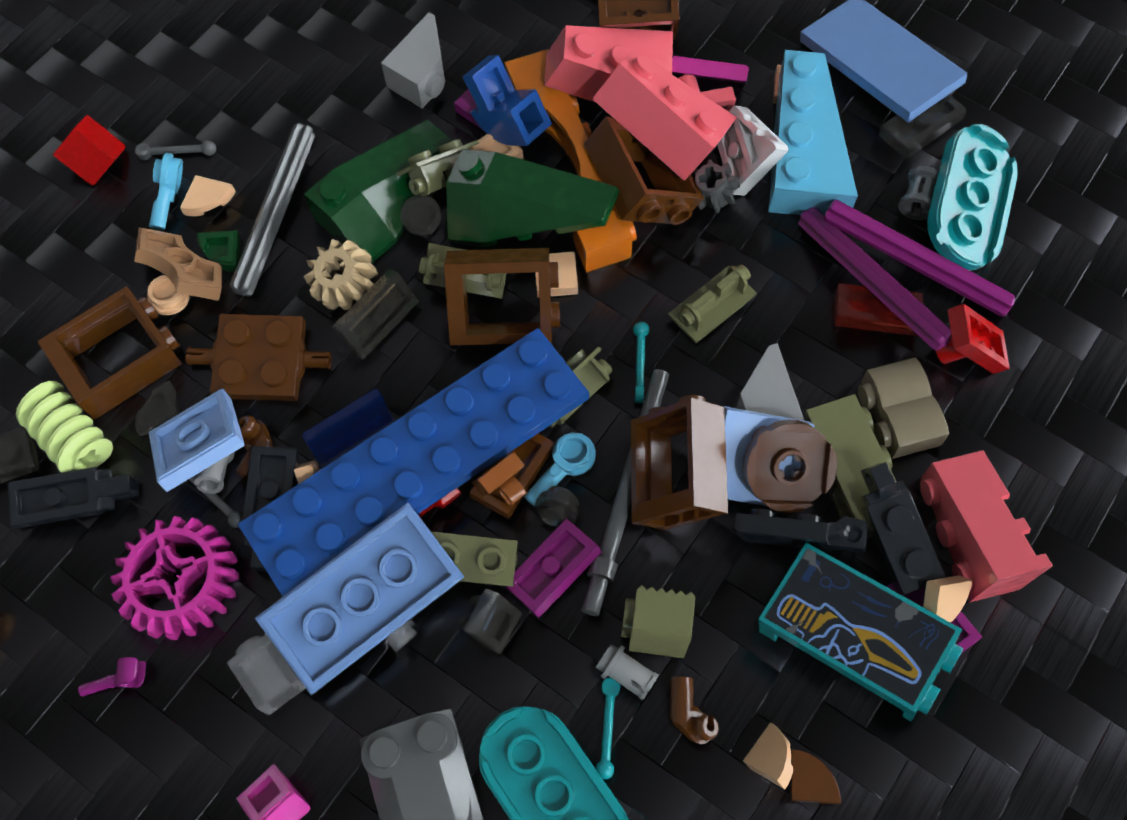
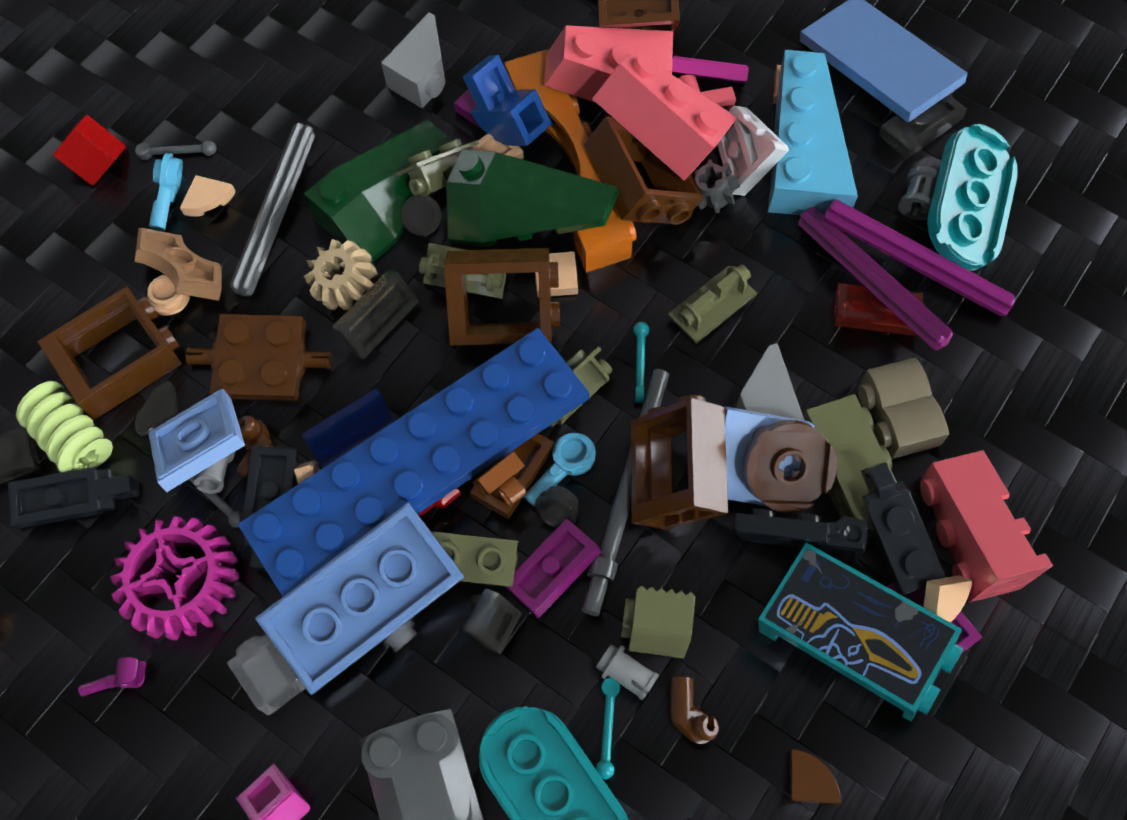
dark green tile [197,230,241,272] -> none
light nougat tile [743,722,793,789] -> none
red tile [936,304,1010,374] -> none

